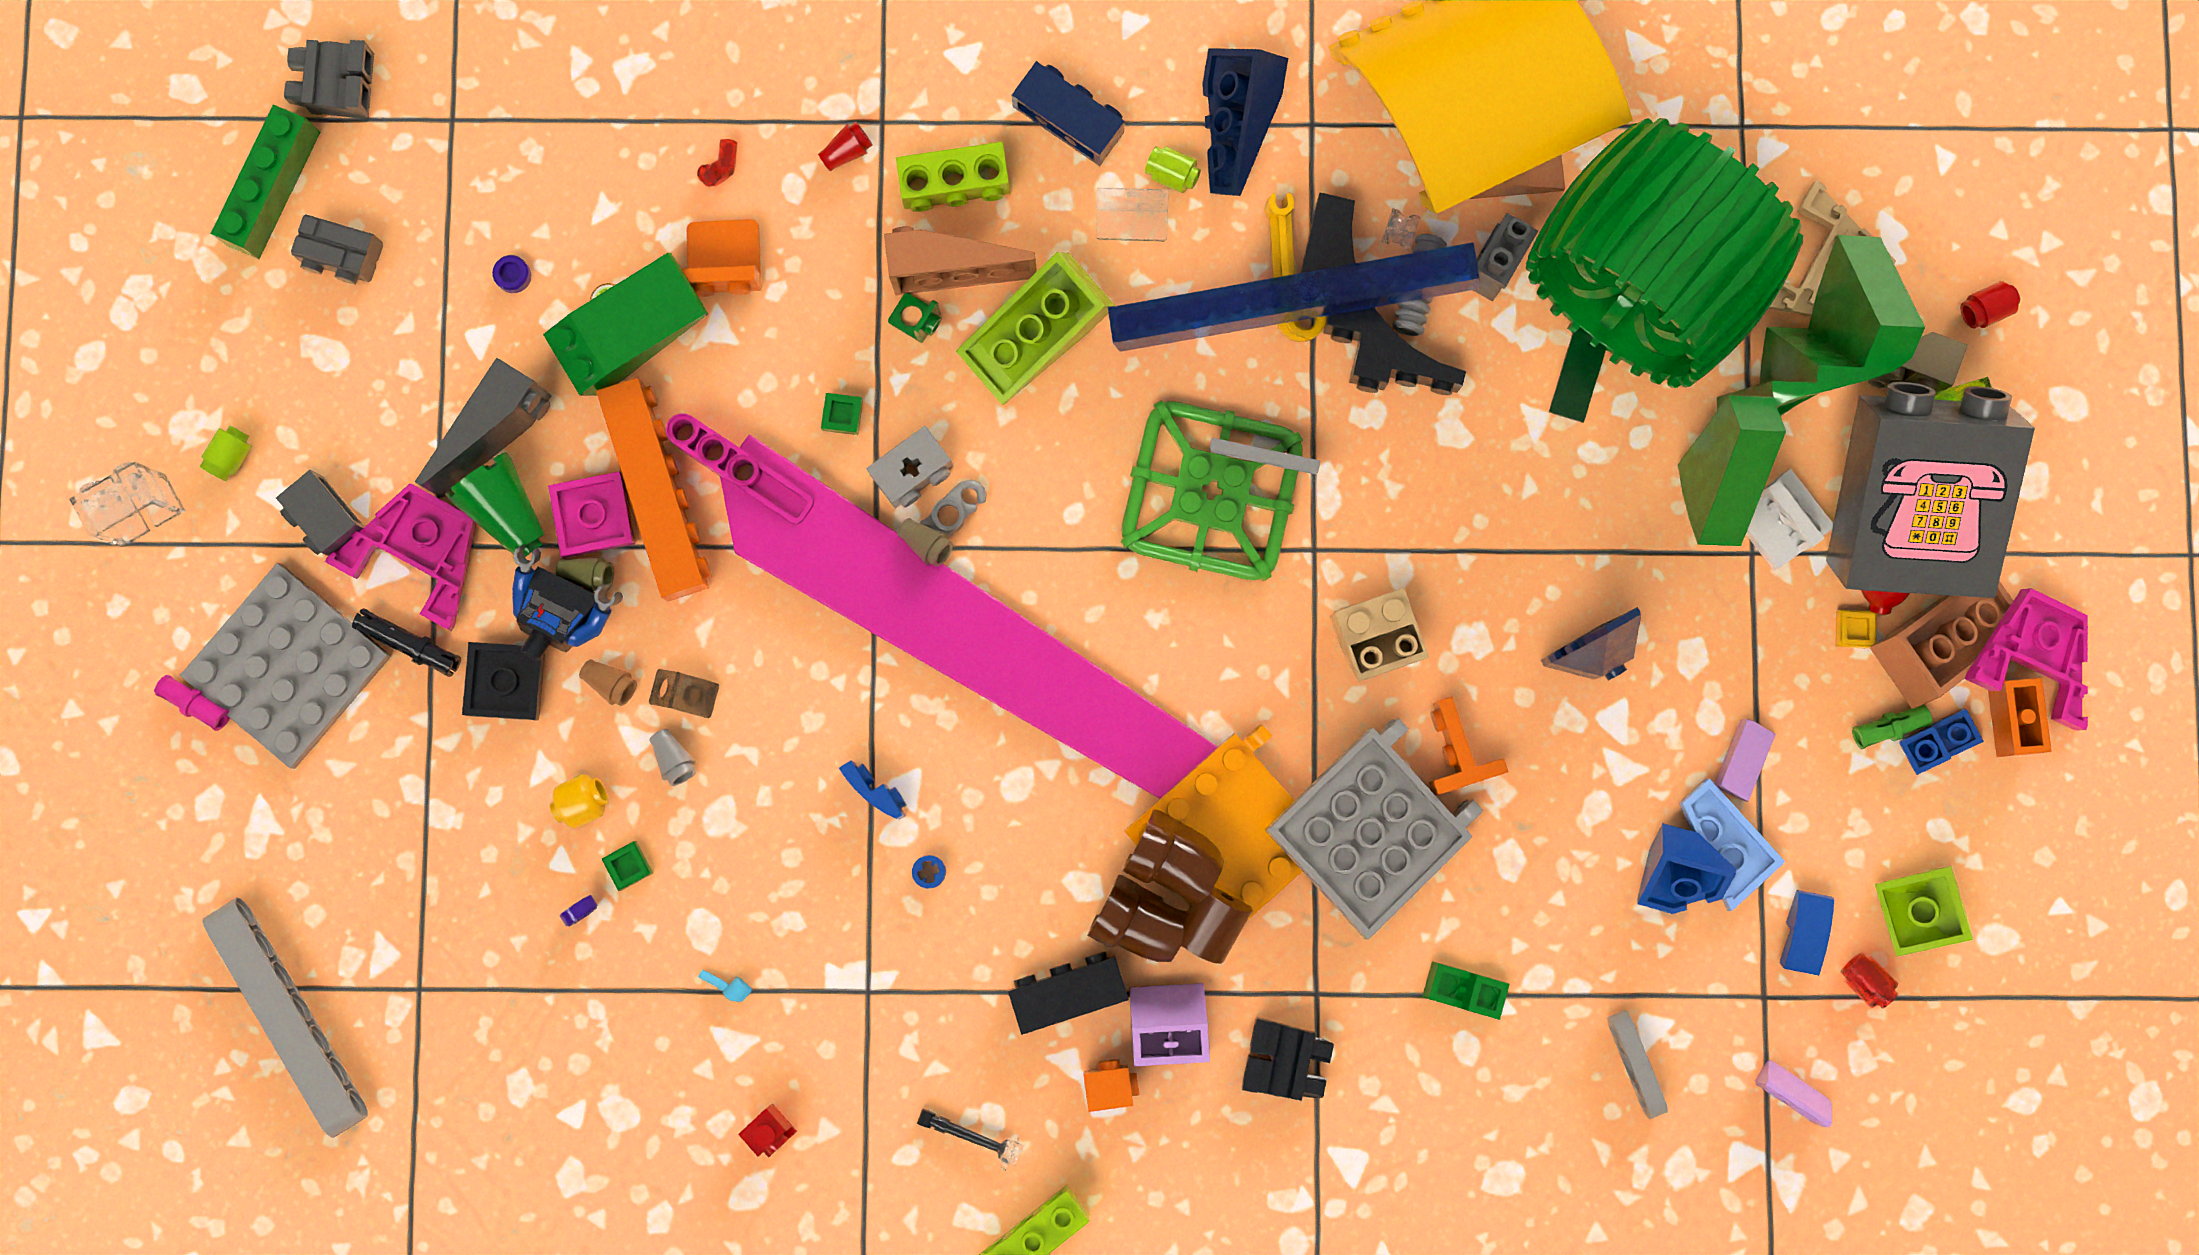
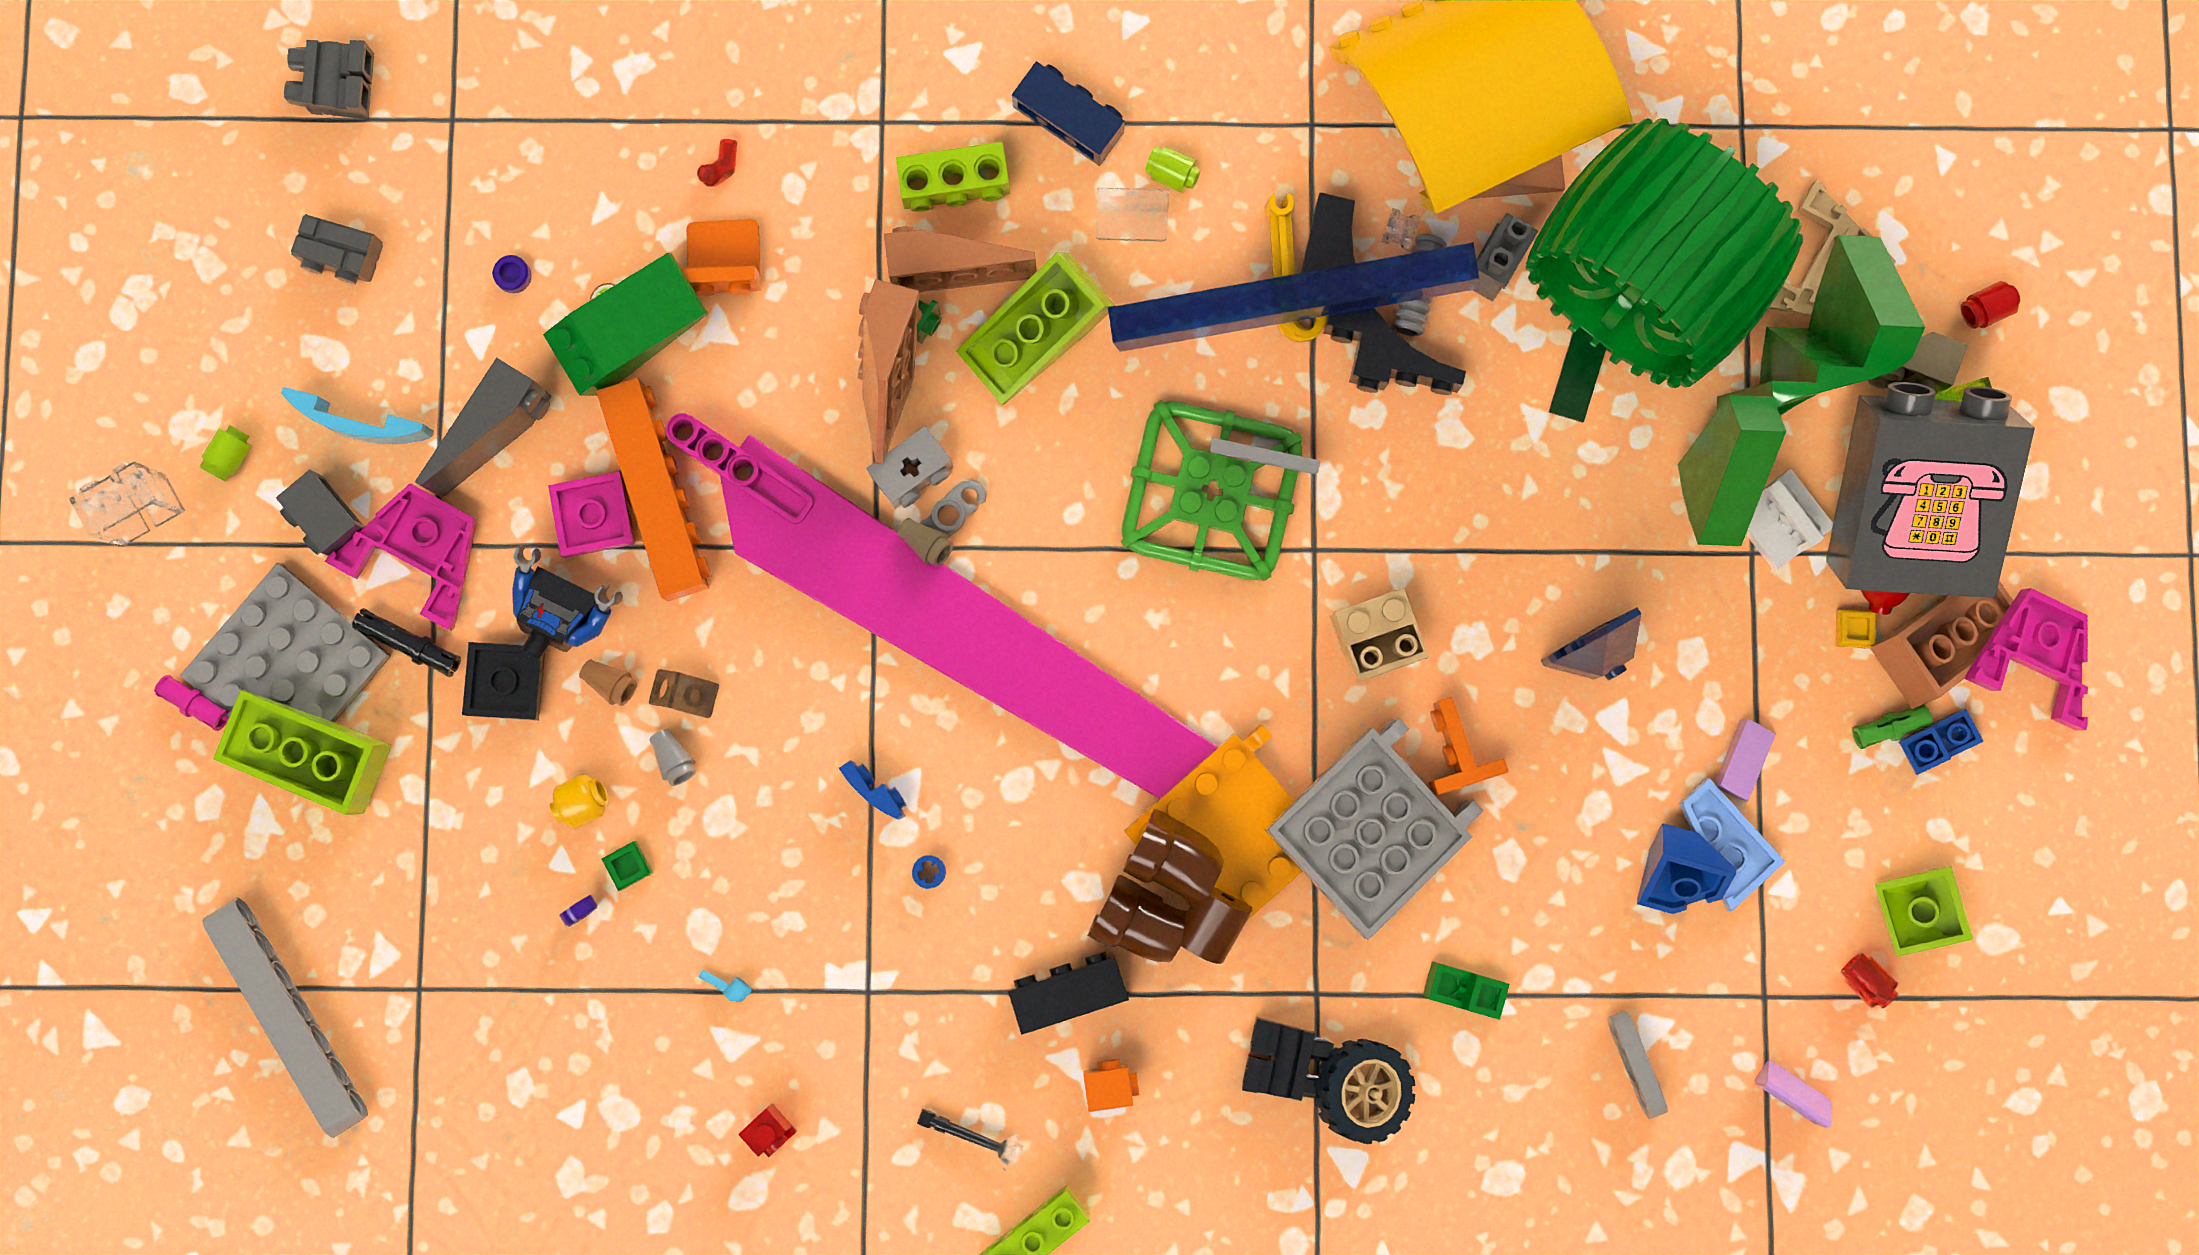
green brick [210,104,321,259] -> none
green cone [445,452,545,557] -> none
olive cone [556,557,614,593] -> none
red cone [818,122,873,172] -> none
green plate [821,393,863,435] -> none
lavender slope [1129,983,1210,1066] -> none
dark blue wedge [1202,48,1289,196] -> none
blue slope [1779,890,1834,976] -> none
orange brick [1988,678,2052,757] -> none
none -> lime slope [213,690,392,815]
none -> medium azure slope [281,387,434,445]
none -> nougat slope [858,279,919,464]
none -> black wheel [1314,1038,1416,1144]

